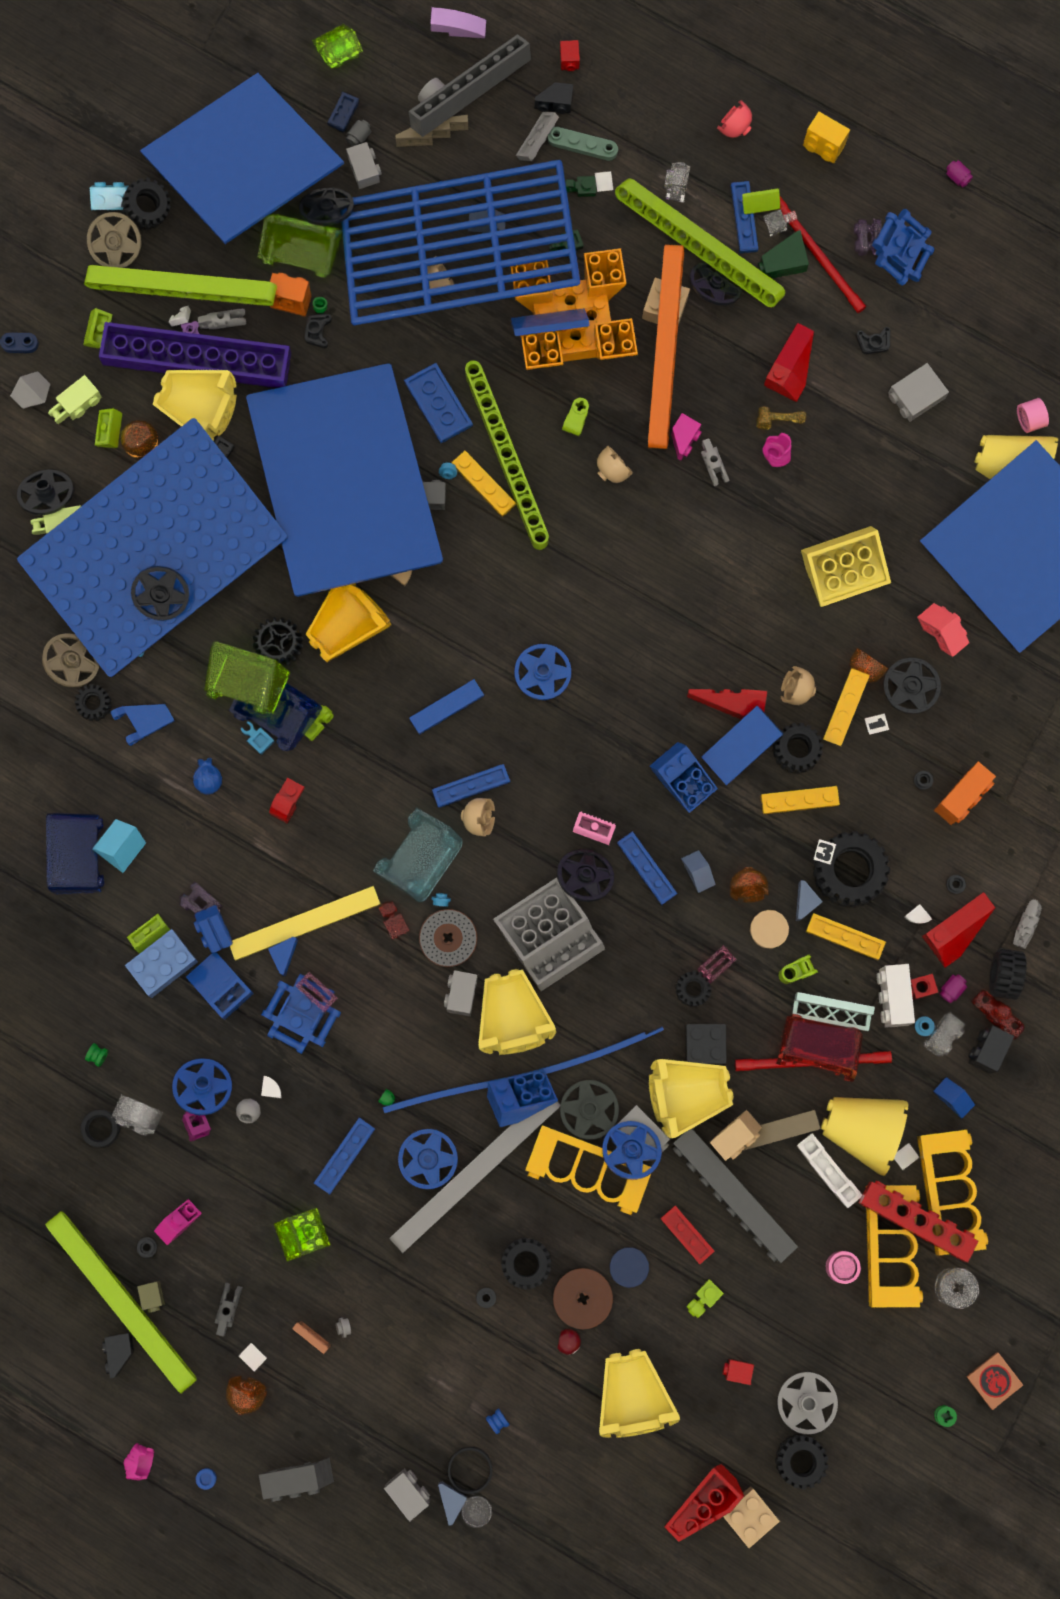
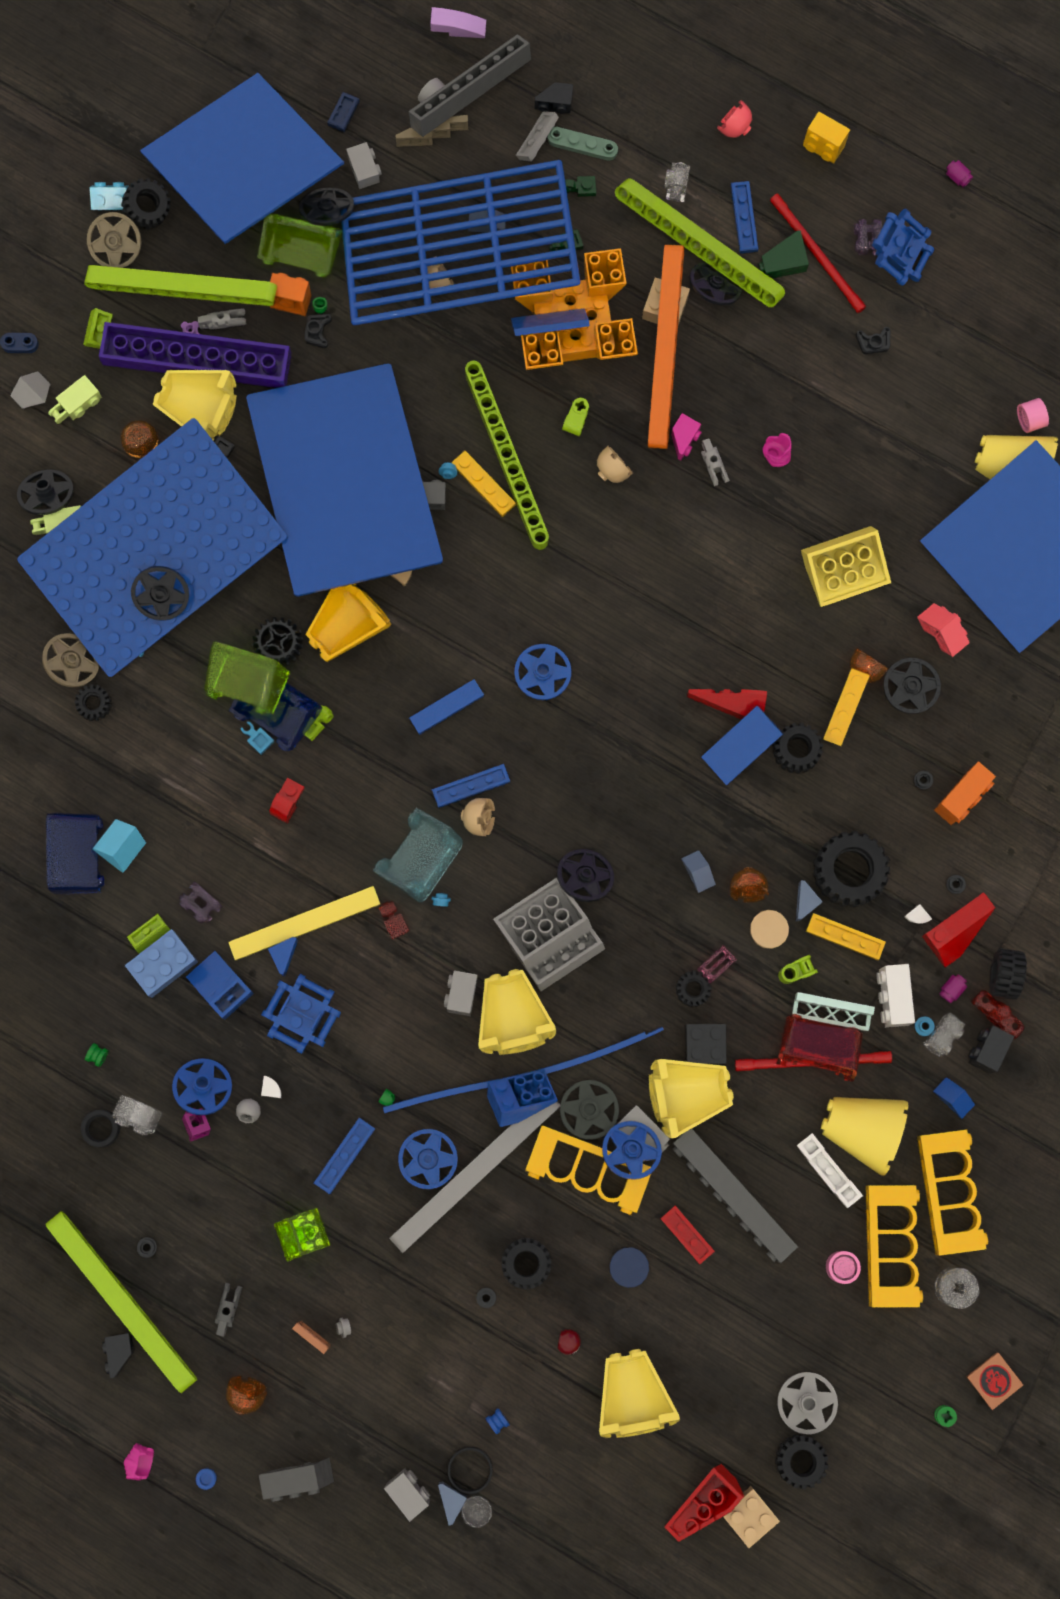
lime slope [95,408,122,448] -> none
blue flag [111,704,175,746] -> none
olive brick [137,1281,165,1313] -> none
dark pink slope [154,1199,202,1245] -> none
white tile [169,306,191,327] -> none
blue piece [193,758,222,795] -> none
blue brick [193,905,233,953] -> none
white sticker [239,1343,267,1372] -> none
clear pink tile [296,972,338,1013] -> none
clear neon green slope [312,24,363,68] -> none
dark grey brick [346,120,372,147] -> none
blue tile [404,363,473,443] -> none
flat silver piece [419,909,477,967] -> none
reddish brown piece [553,1268,613,1329] -> none
red brick [560,40,580,71] -> none
bright pink brick [573,811,616,845] -> none
white sticker [595,171,613,192] -> none
blue tile [617,831,678,905] -> none
blue slope [649,742,718,813] -> none
lime plate [686,1279,724,1318] -> none
tan brick [710,1110,762,1161] -> none
red brick [722,1359,754,1385] -> none
lime slope [742,189,780,214] -> none
dark tan slope [742,1110,820,1151] -> none
clear yellow brick [757,407,806,429] -> none
yellow plate [761,786,840,814] -> none
clear brick [763,209,797,237] -> none
red wedge [764,323,814,402] -> none
tan cylinder [781,666,816,705] -> none
sticker [813,839,836,864] -> none
red brick [858,1180,979,1262] -> none
white sticker [865,713,889,735] -> none
light grey brick [888,363,949,422] -> none
white sticker [894,1143,919,1170] -> none
red brick [911,974,938,1000] -> none
light grey hinge [1013,899,1042,949] -> none

